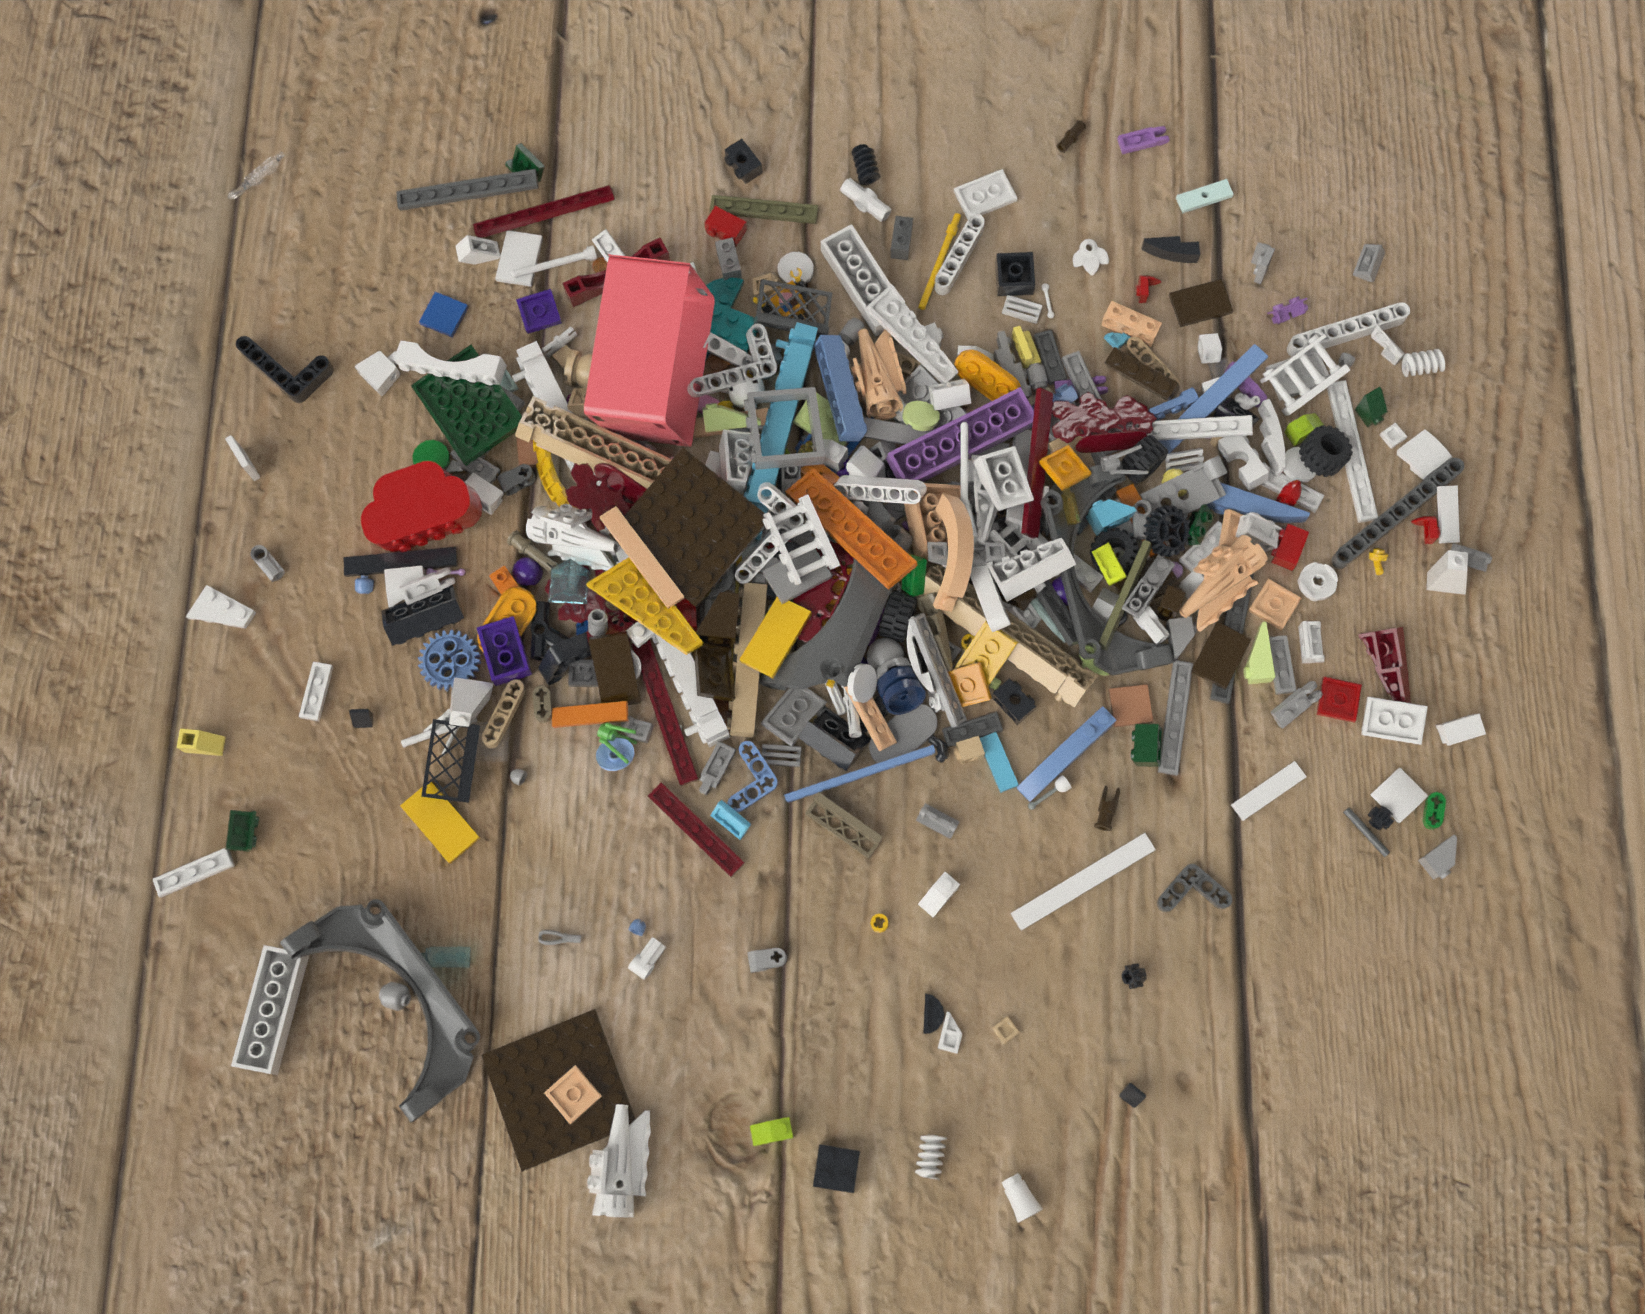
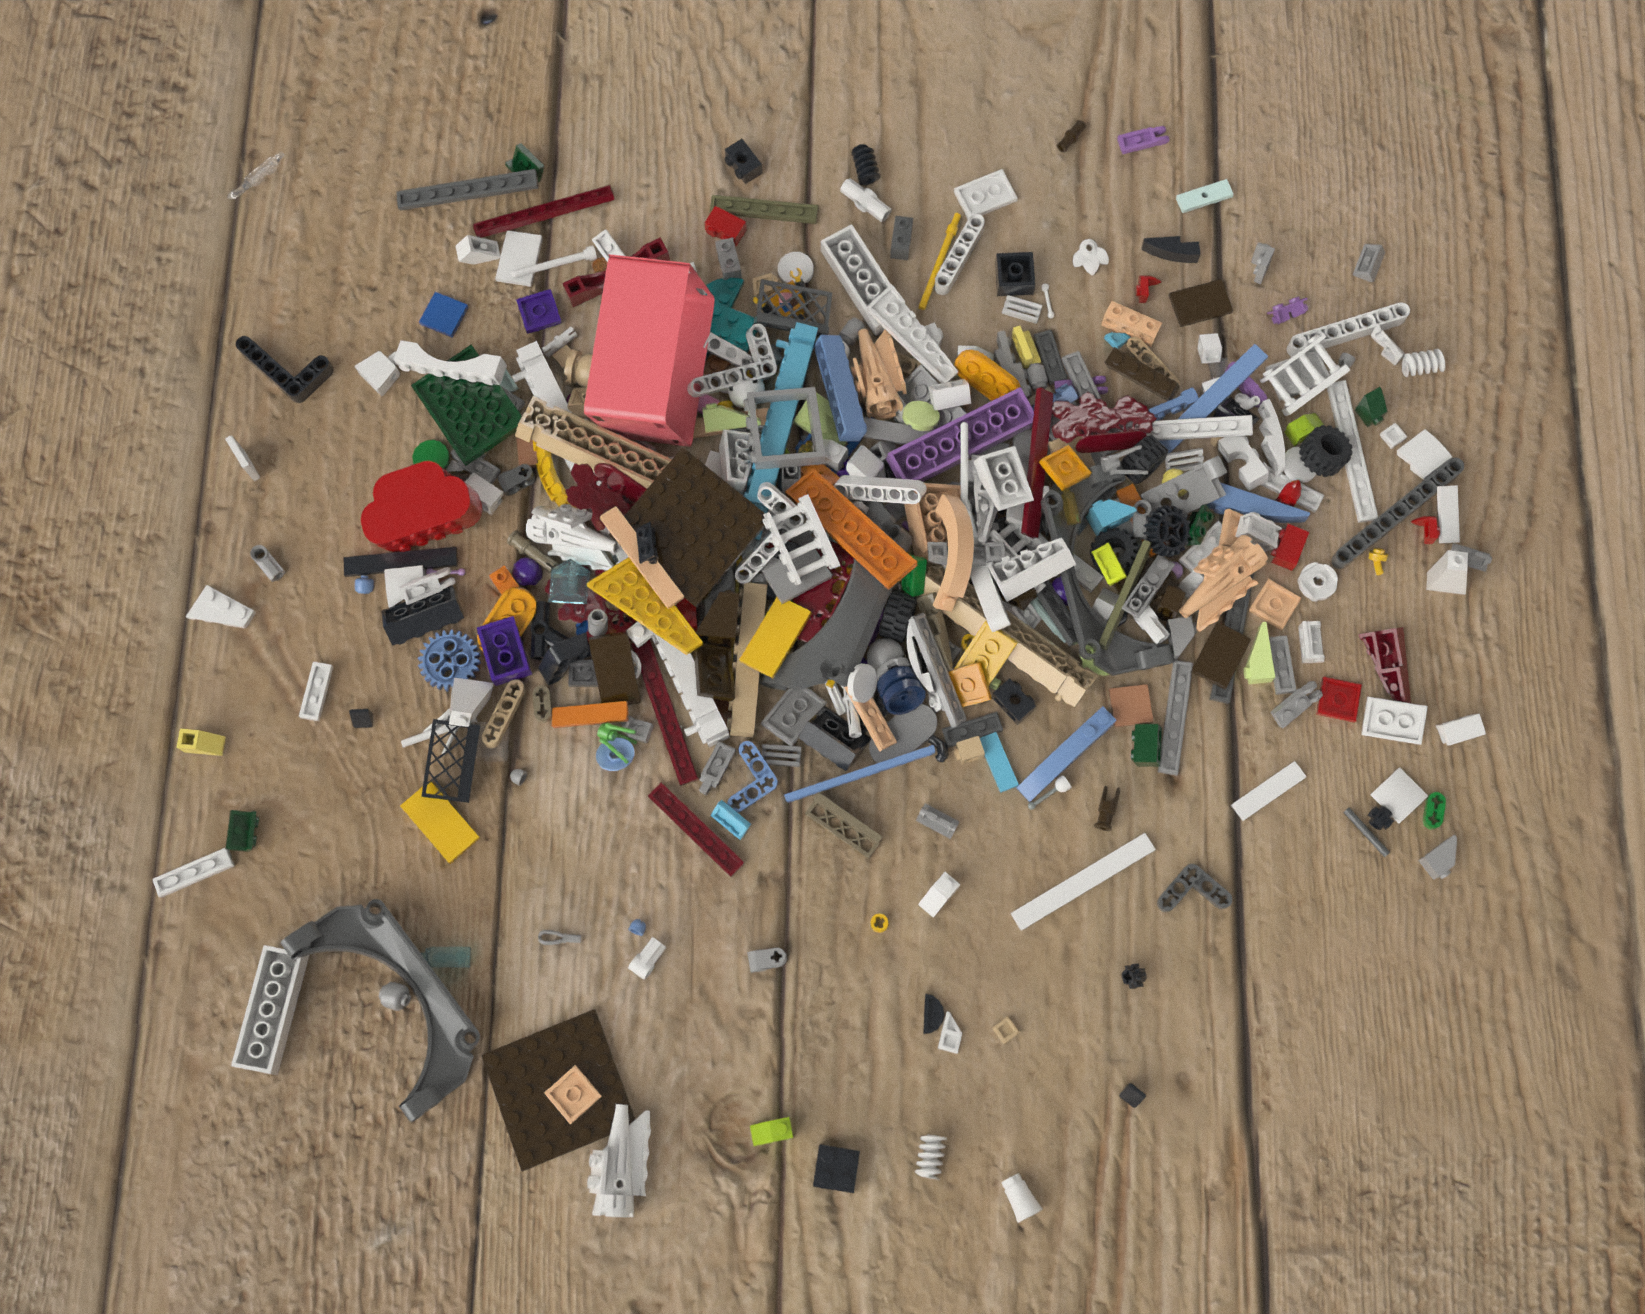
none -> black hinge [636,522,659,564]

